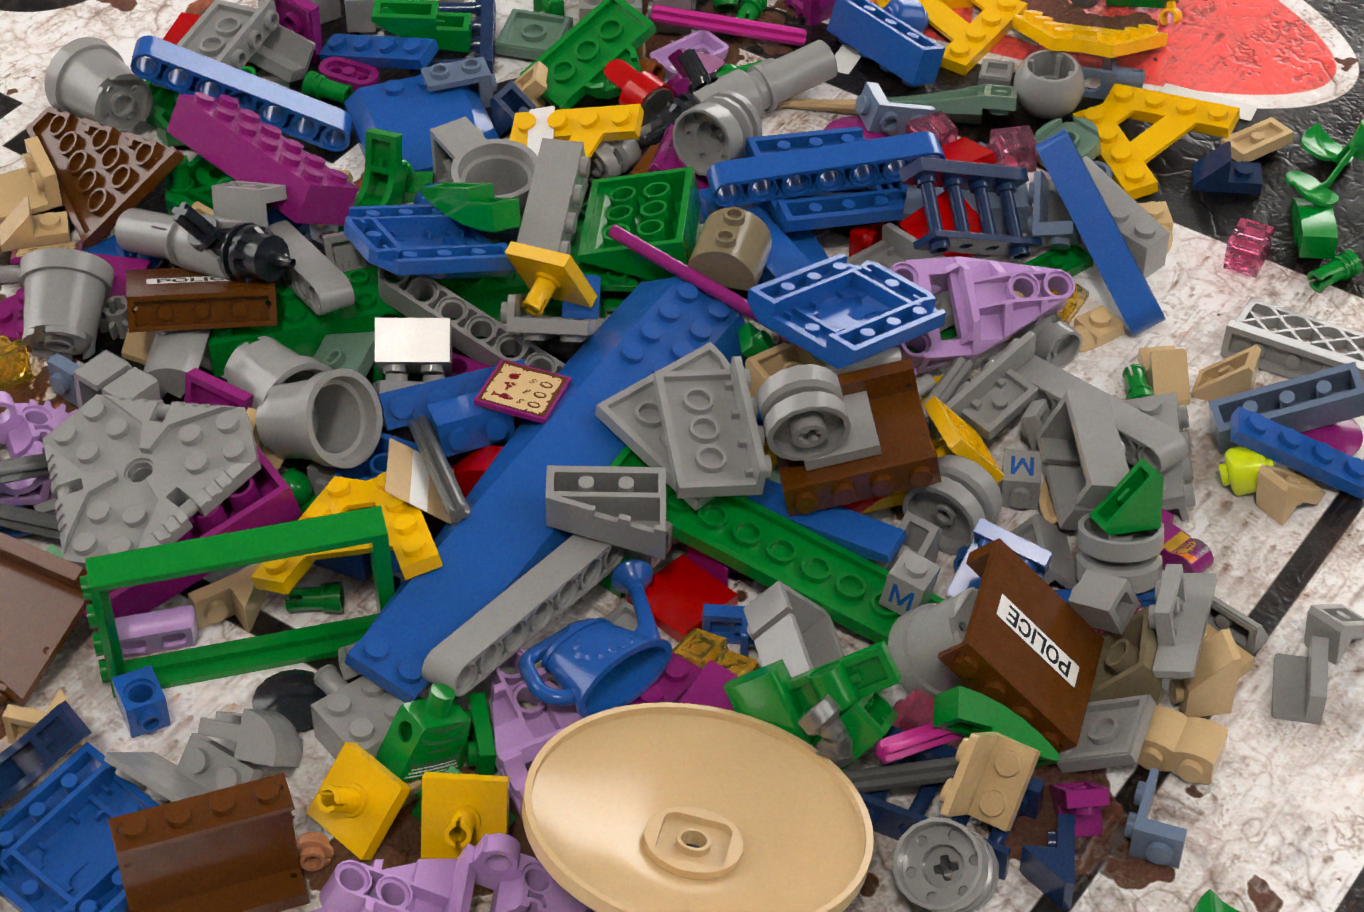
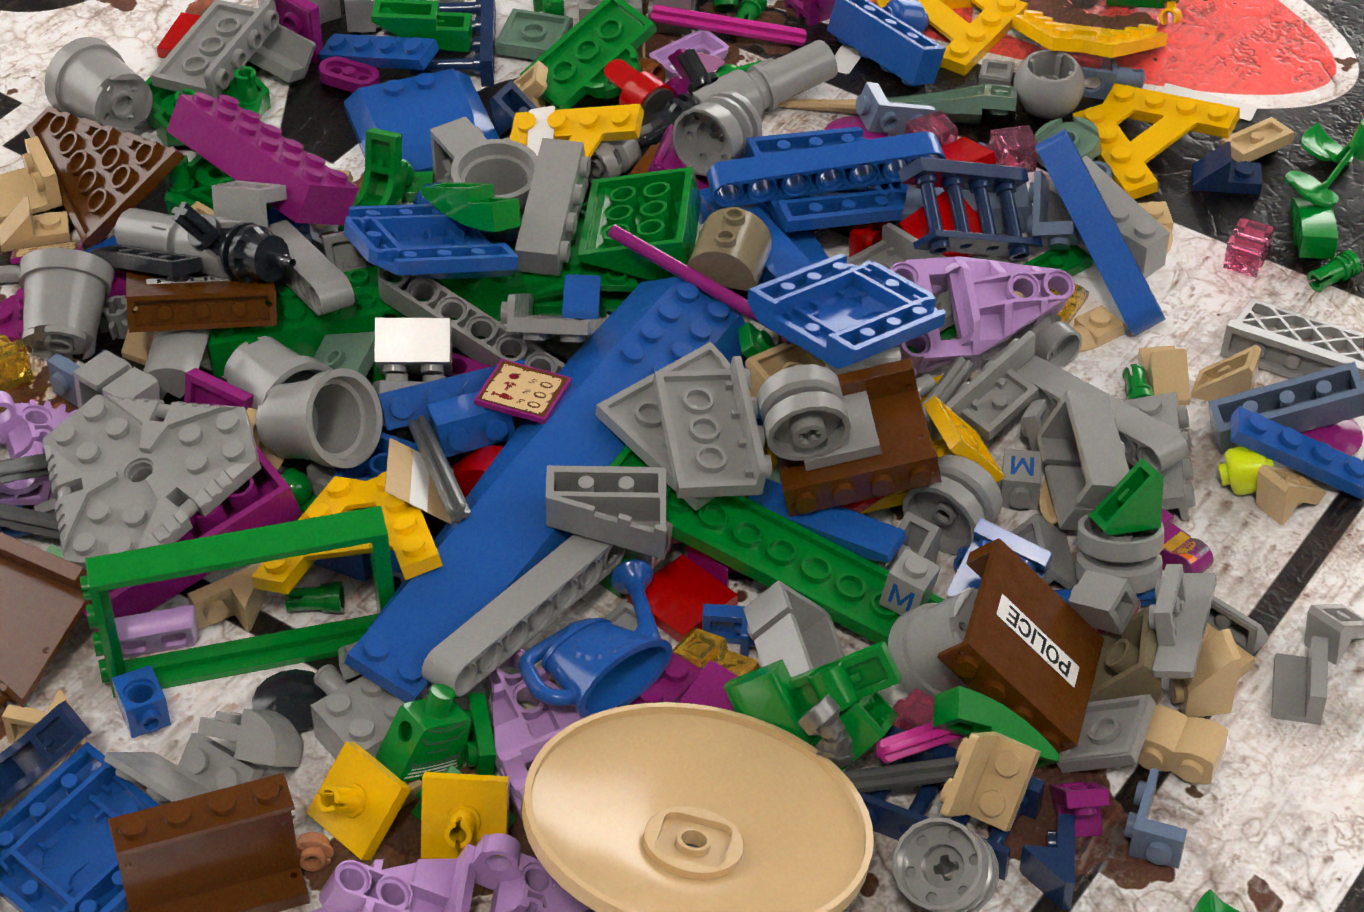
blue beam [130,35,353,152] -> none
green pin [302,71,353,105] -> none
sand blue bracket [421,56,497,108] -> none
yellow tile [505,241,598,317] -> none
none -> black plate [91,244,203,281]

